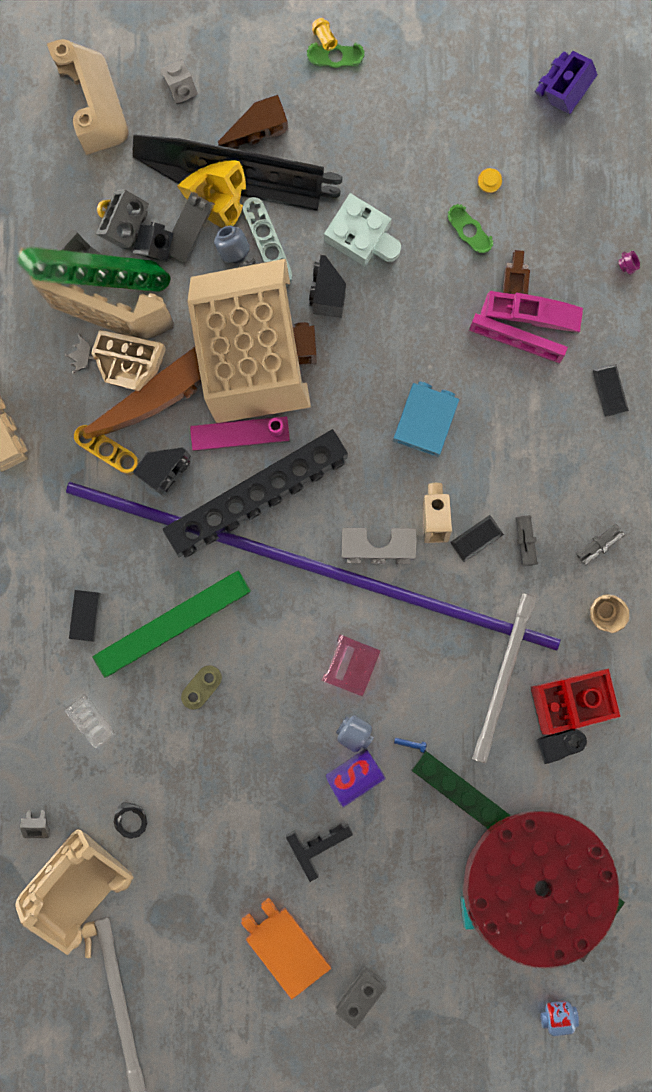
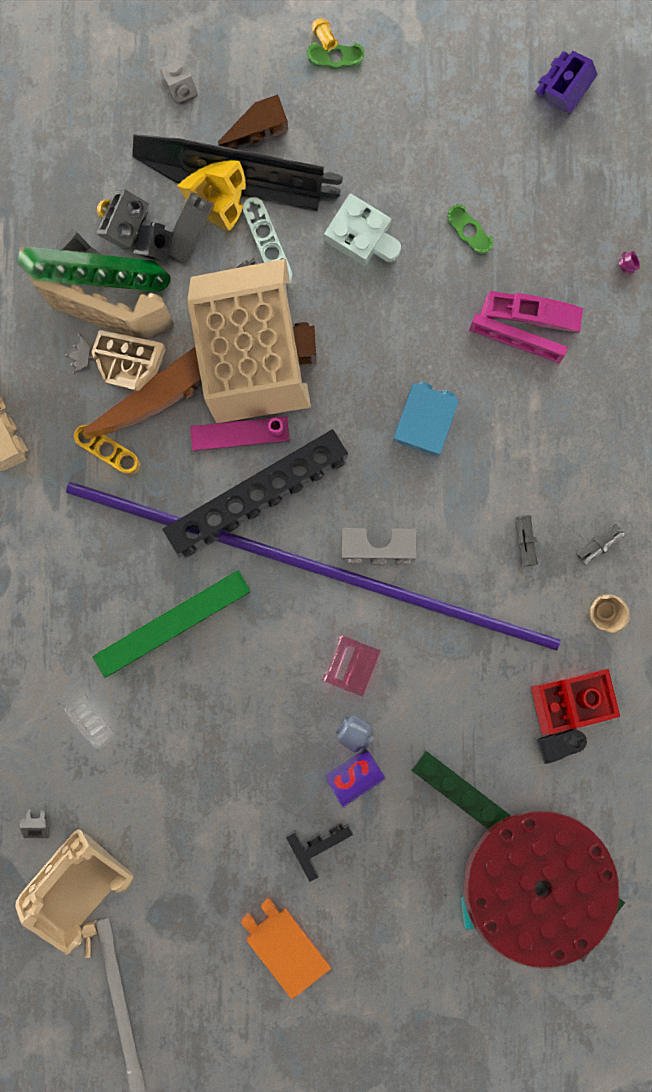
tan windscreen [47,39,129,155] -> none
black tile [69,590,100,642] -> none
black piece [114,802,147,839] -> none
black slope [132,447,191,495] -> none
olive plate [181,665,222,710] -> none
sand blue head [214,226,250,263] -> none
black slope [309,255,346,318] -> none
dark grey hinge [335,966,386,1029] -> none
blue piece [394,738,427,753] -> none
tan torso [423,483,452,543] -> none
black tile [450,515,504,562] -> none
light grey piece [472,593,536,763] -> none
yellow plate [478,168,502,193] -> none
reddish brown hinge [502,250,530,294] -> none
medium blue head [541,1001,579,1036] -> none
black tile [592,364,629,417] -> none

